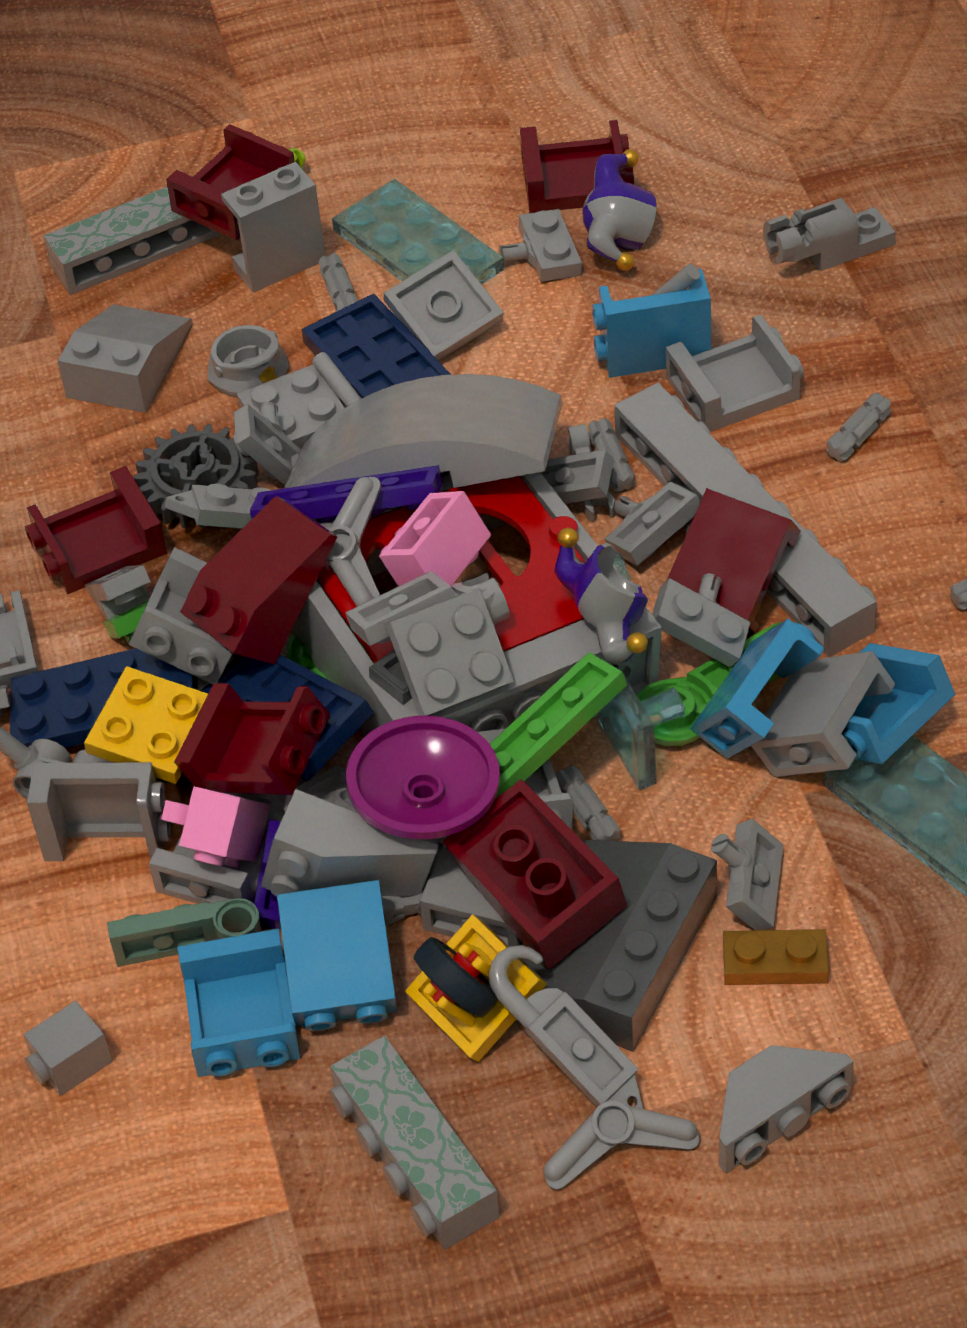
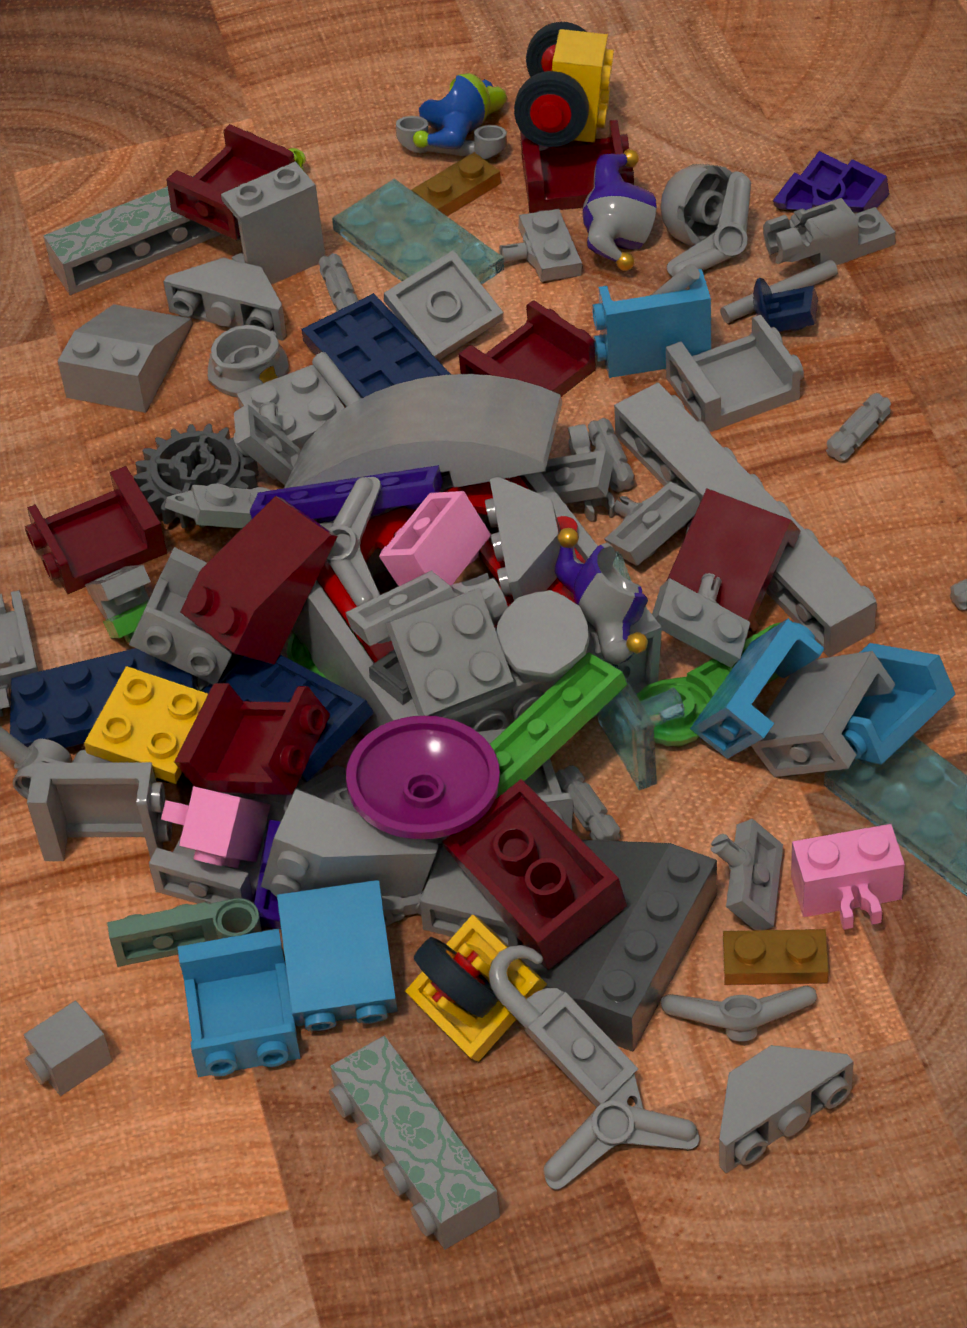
none -> light grey slope [163,258,287,341]
none -> light grey bar [396,116,507,159]
none -> pearl gold plate [411,152,501,222]
none -> blue piece [413,73,507,150]
none -> dark red panel [459,300,596,397]
none -> light grey slope [485,477,561,601]
none -> light grey hat [496,590,590,682]
none -> brick [514,22,614,147]
none -> light grey cylinder [660,164,733,247]
none -> light grey piece [661,986,817,1041]
none -> light grey piece [667,171,751,276]
none -> light grey bar [720,259,838,323]
none -> dark blue plate [753,278,818,332]
none -> dark purple slope [773,151,889,213]
none -> bright pink brick [791,824,905,930]

